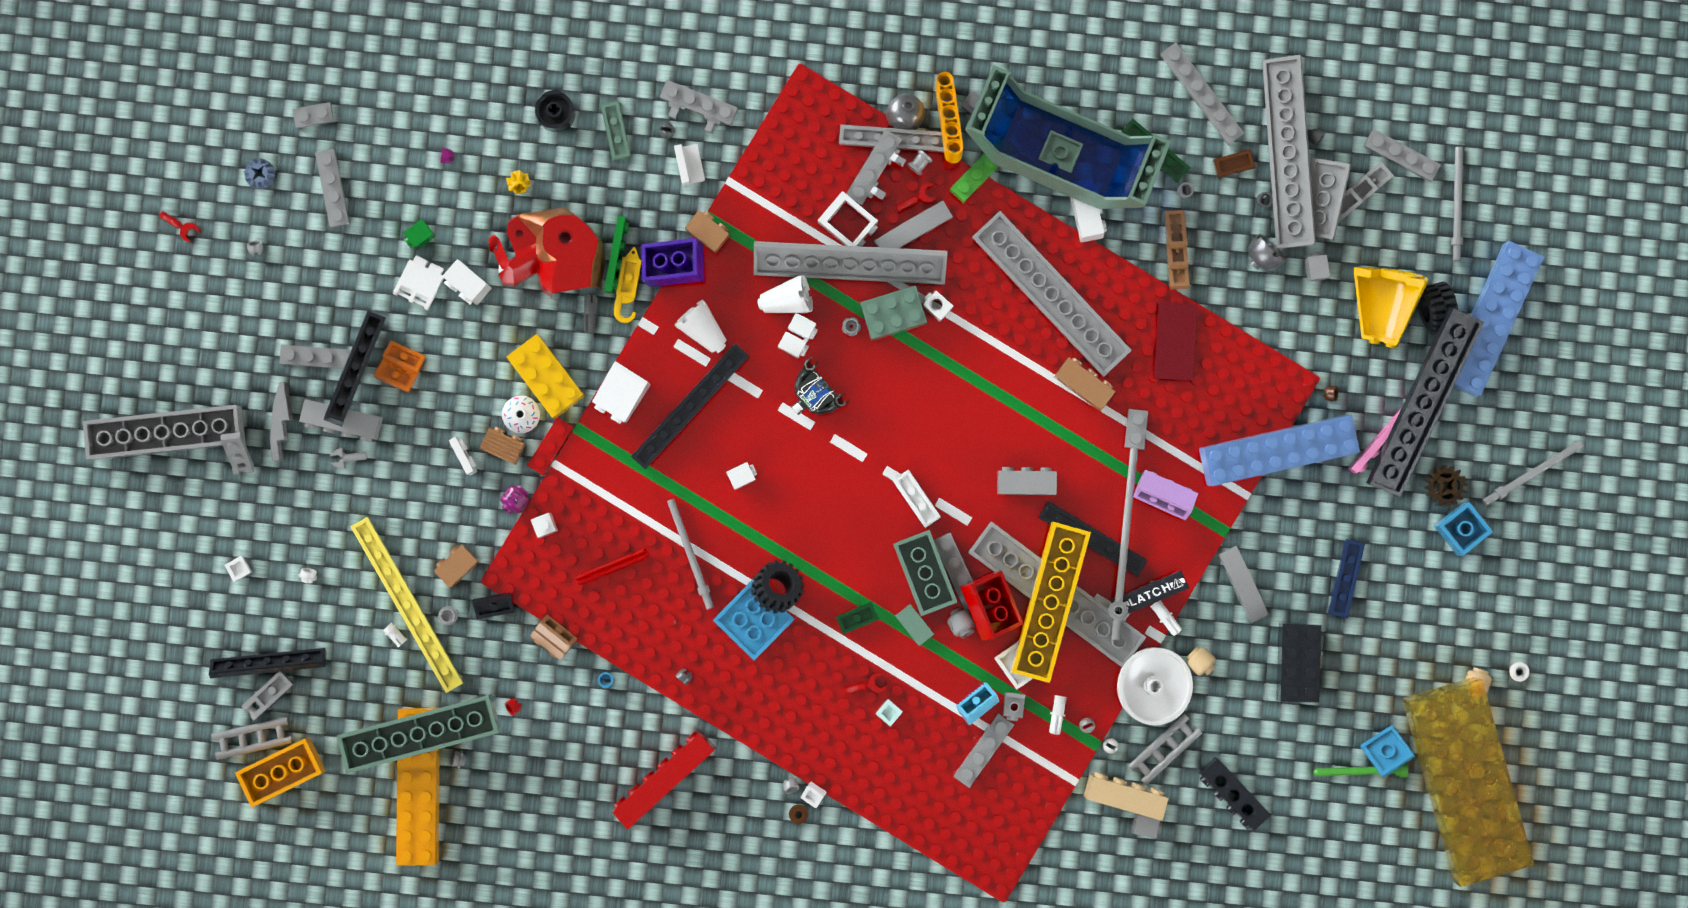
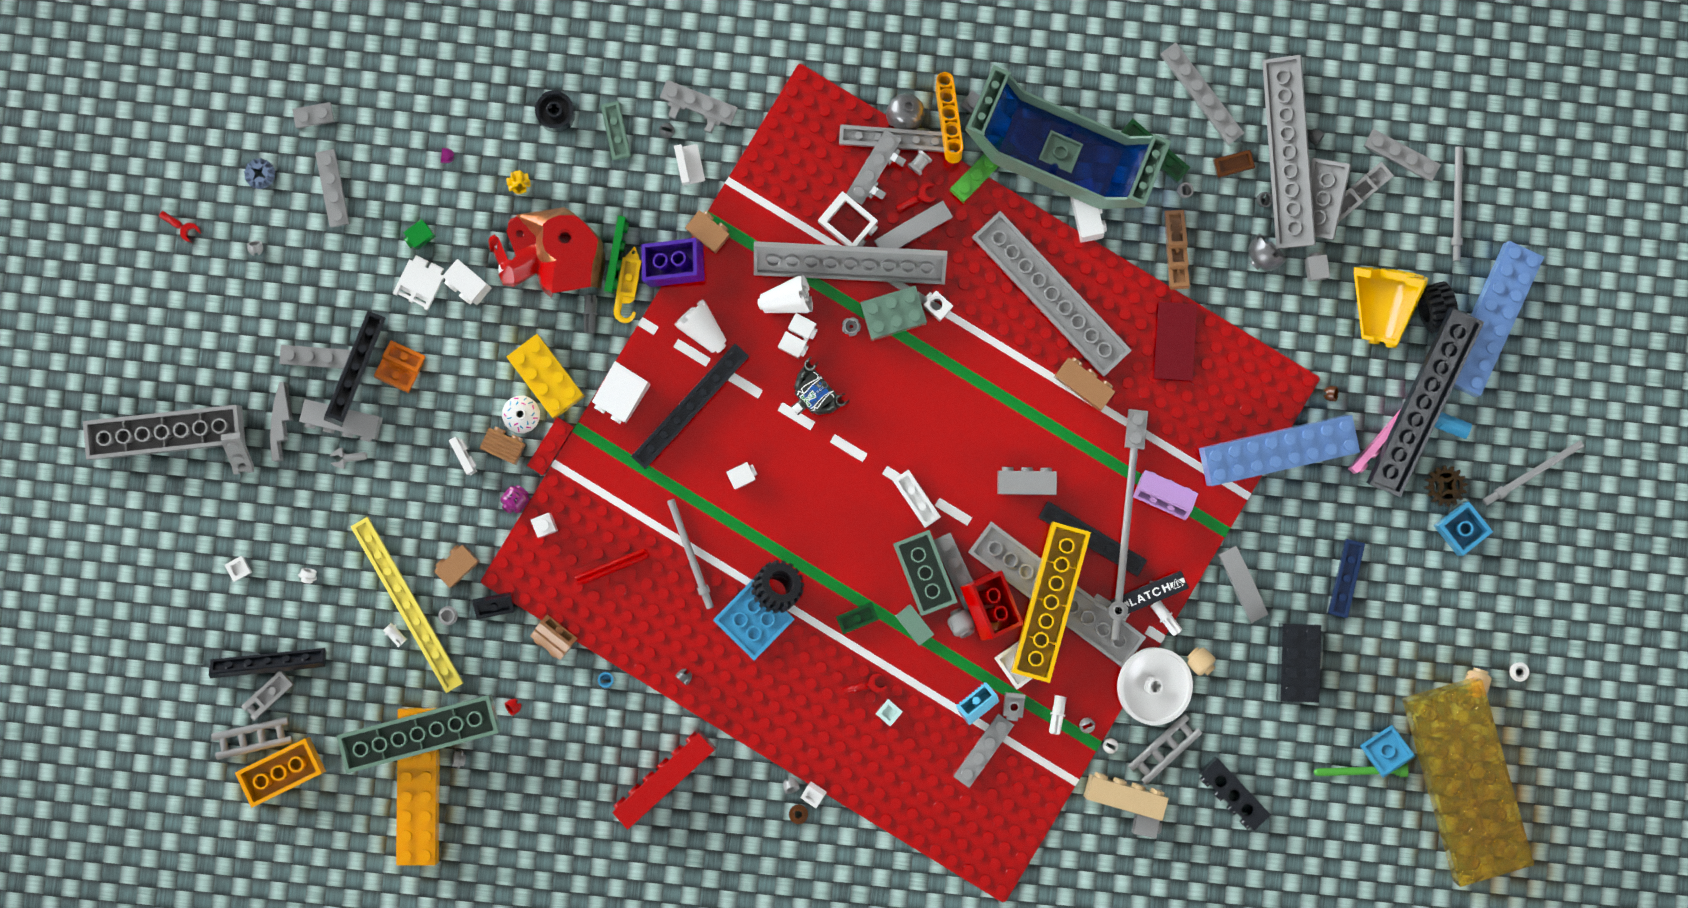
none -> dark azure axle [1434,412,1472,439]

